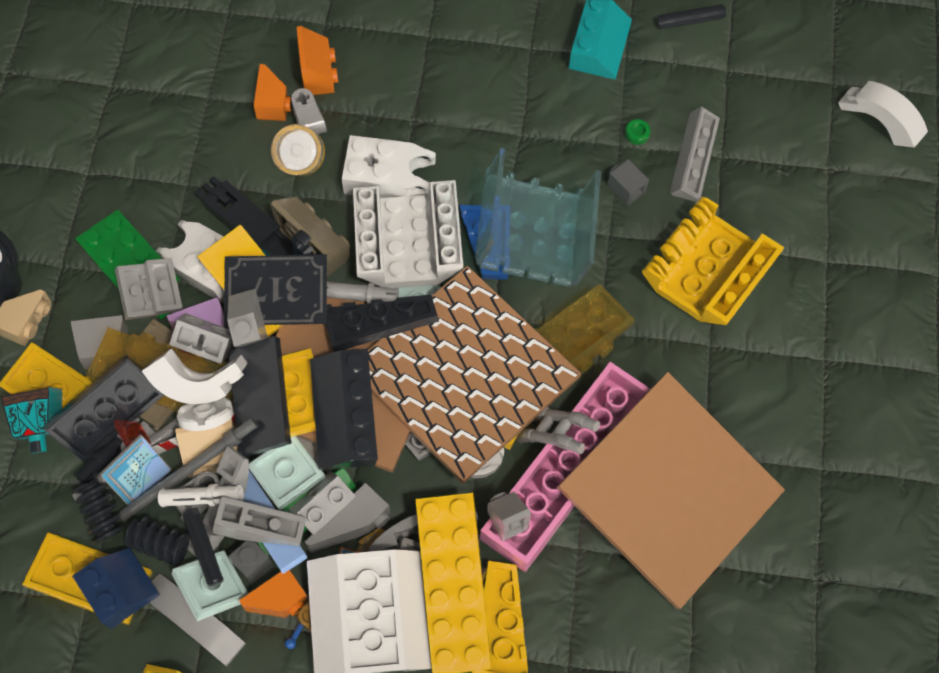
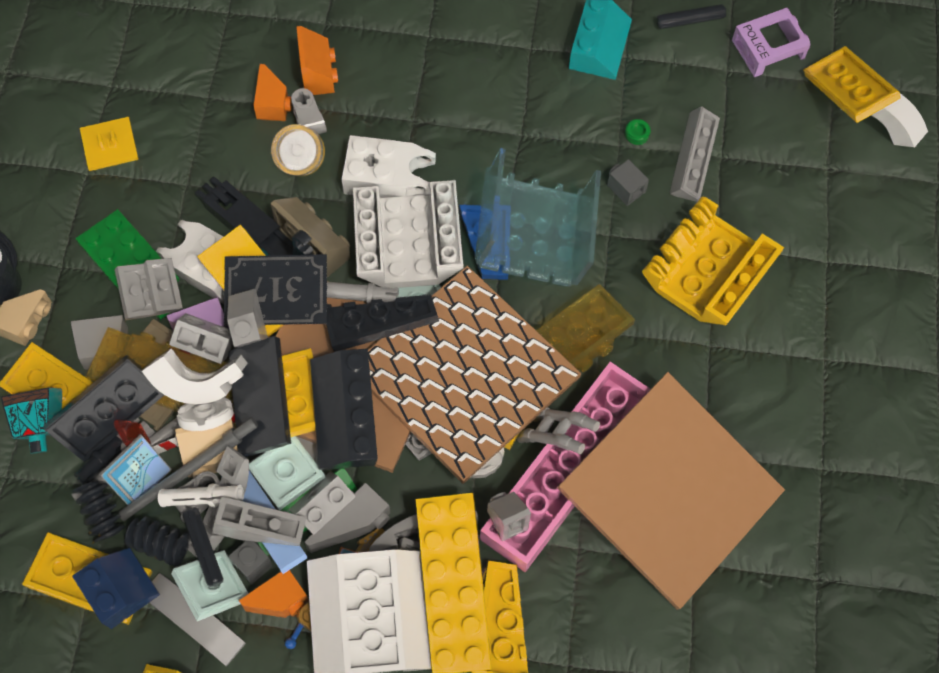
none -> yellow piece [80,117,139,171]
none -> lavender window [732,8,810,77]
none -> yellow tile [804,46,901,123]

